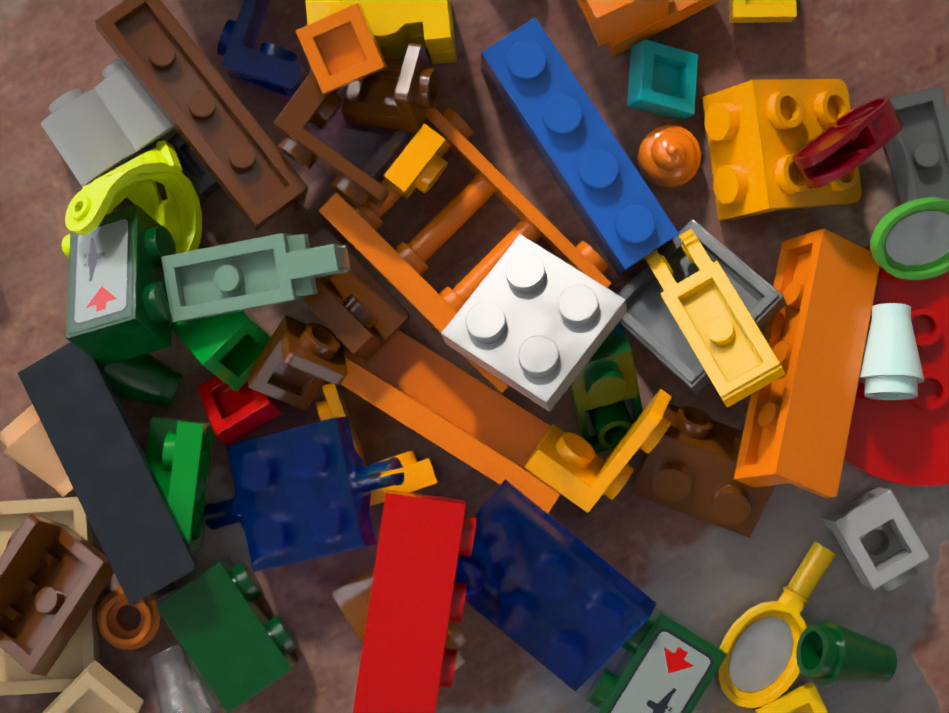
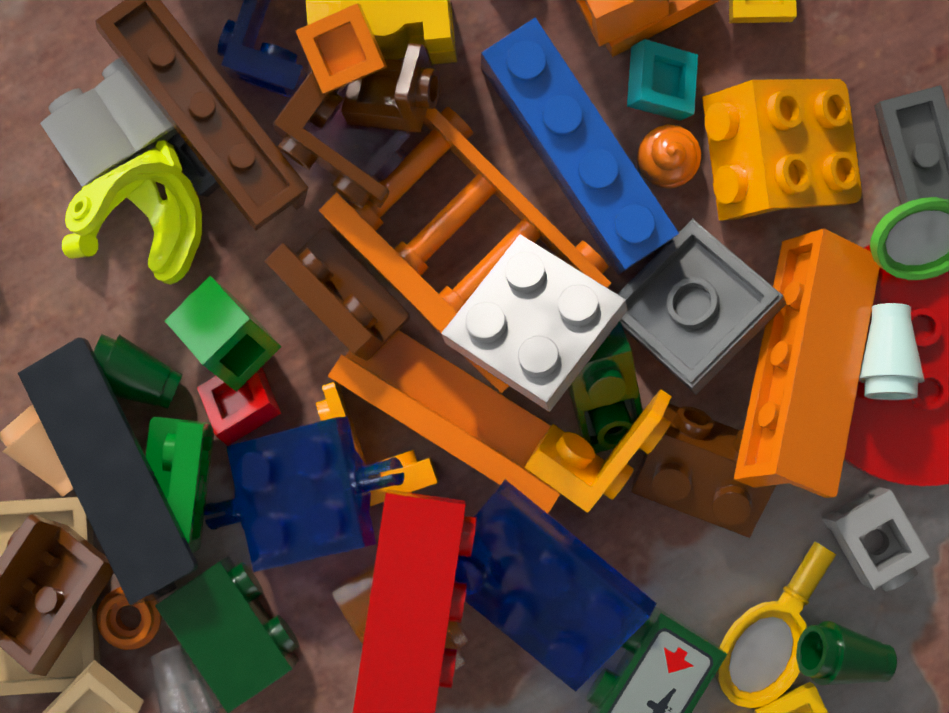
dark green brick [66,205,176,366] -> none
sand green hinge [161,233,351,322] -> none
reddish brown bracket [248,315,348,411] -> none
light orange plate [384,123,448,199] -> none
yellow hinge [644,229,786,408] -> none
dark red piece [792,96,903,189] -> none

